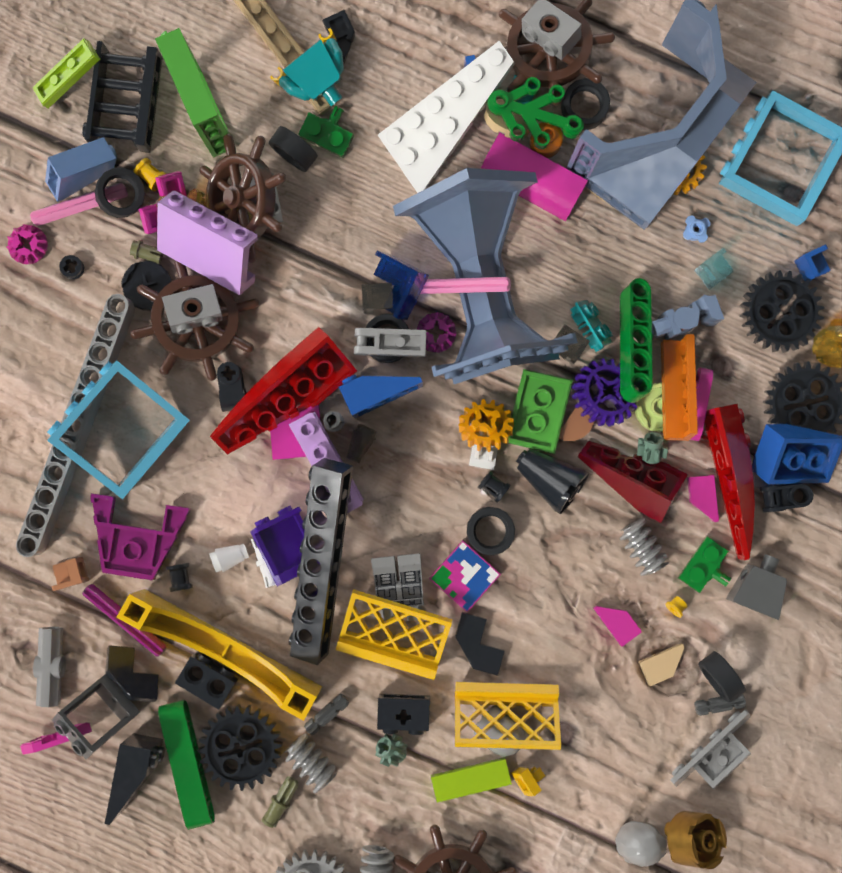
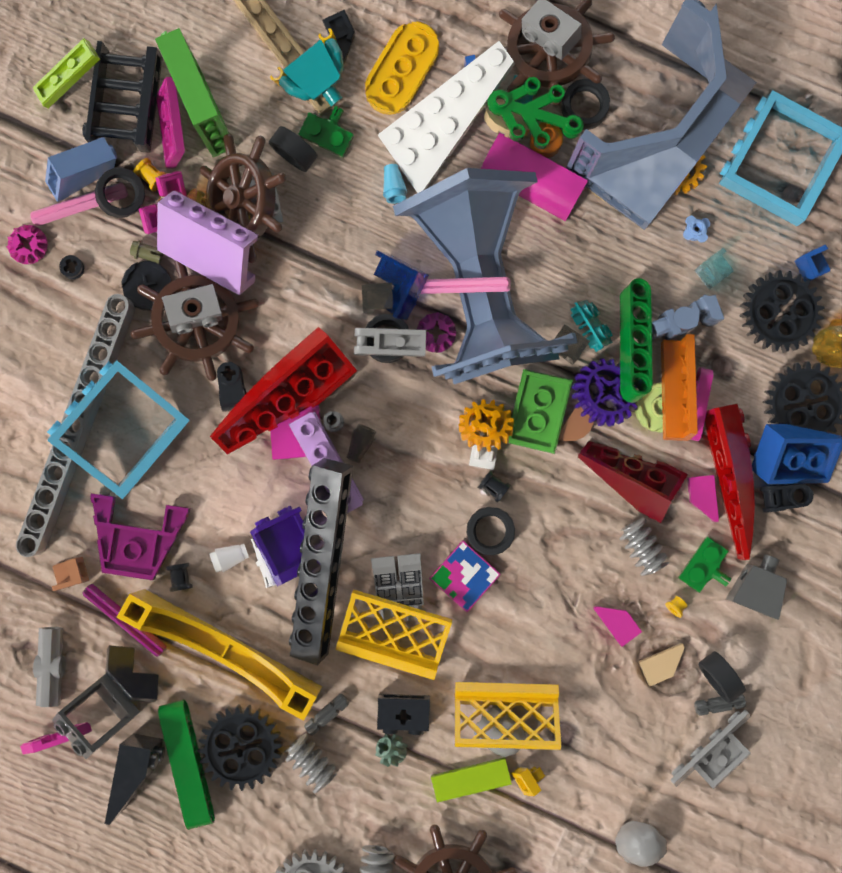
black brick [175,653,239,710] -> none
olive axle [261,776,299,828] -> none
blue slope [339,375,423,419] -> none
black tile [455,612,505,676] -> none
black cone [516,449,589,515] -> none
sand green gear [637,432,669,464] -> none
pearl gold brick [664,811,727,869] -> none
none -> dark pink tile [156,77,185,169]
none -> yellow tile [365,21,439,115]
none -> medium azure cone [383,164,408,204]

